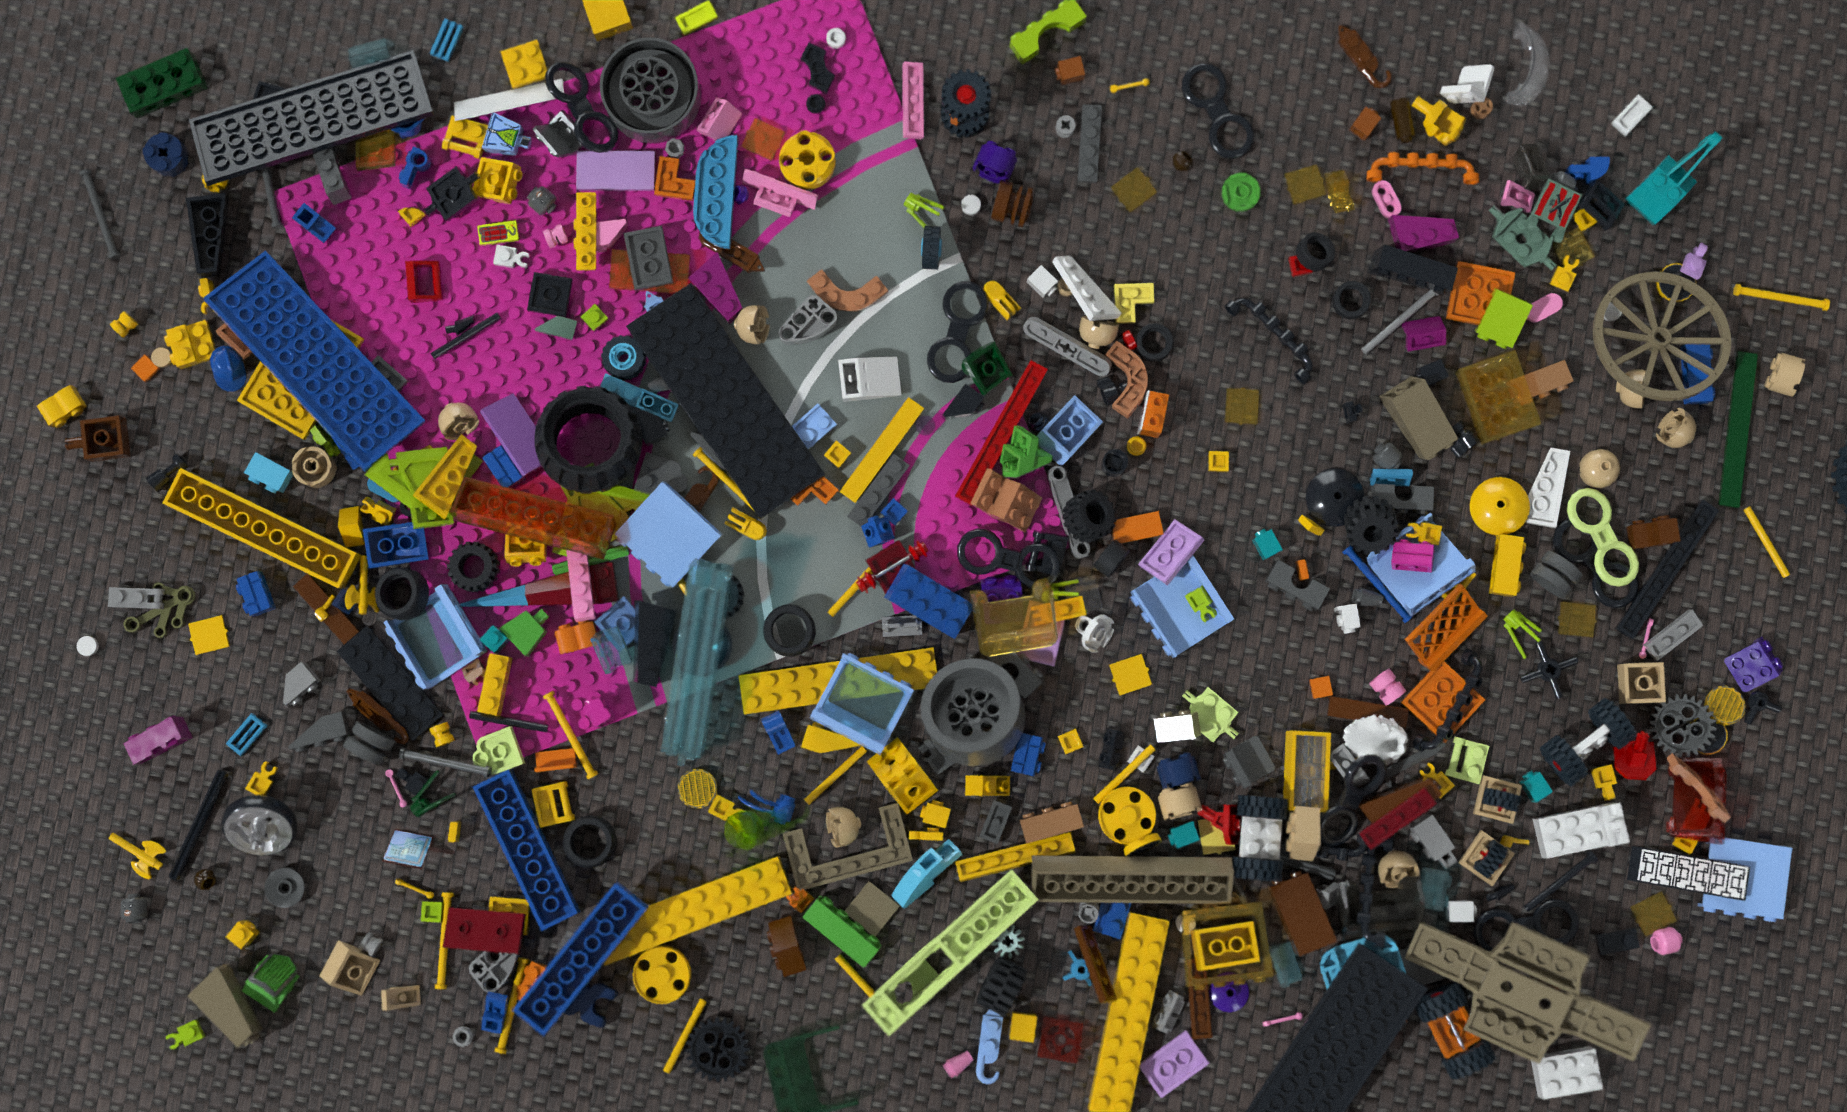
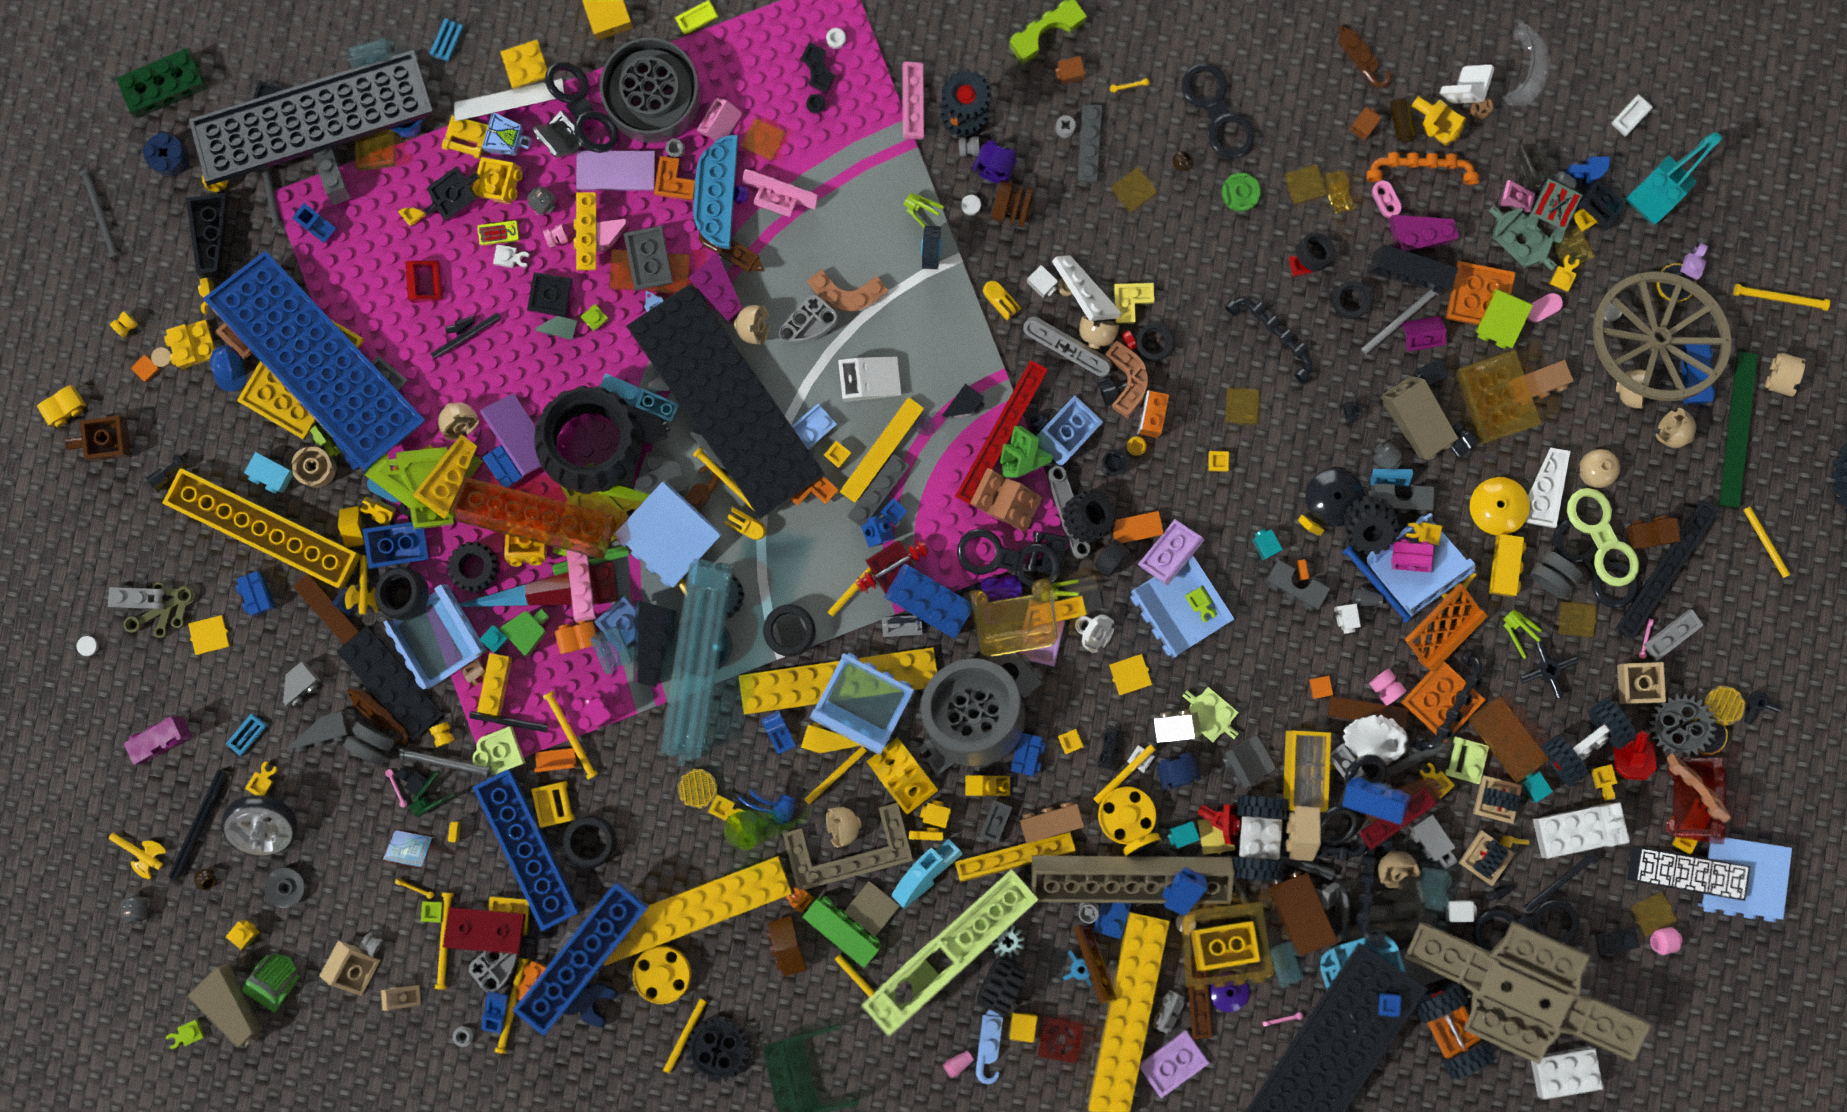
yellow hand [315,595,336,622] -> none
blue plate [399,146,431,189] -> none
black wheel [601,335,646,381] -> none
yellow piece [779,130,836,190] -> none
black bar [927,281,989,383] -> none
dark green slope [962,341,1012,395] -> none
tan brick [1158,783,1202,820] -> none
dark purple bracket [1724,637,1783,692] -> none
none -> light grey wheel [959,136,979,157]
none -> blue brick [1162,867,1207,916]
none -> blue brick [1343,777,1411,825]
none -> blue plate [1378,993,1401,1017]
none -> clear orange tile [1468,696,1549,783]

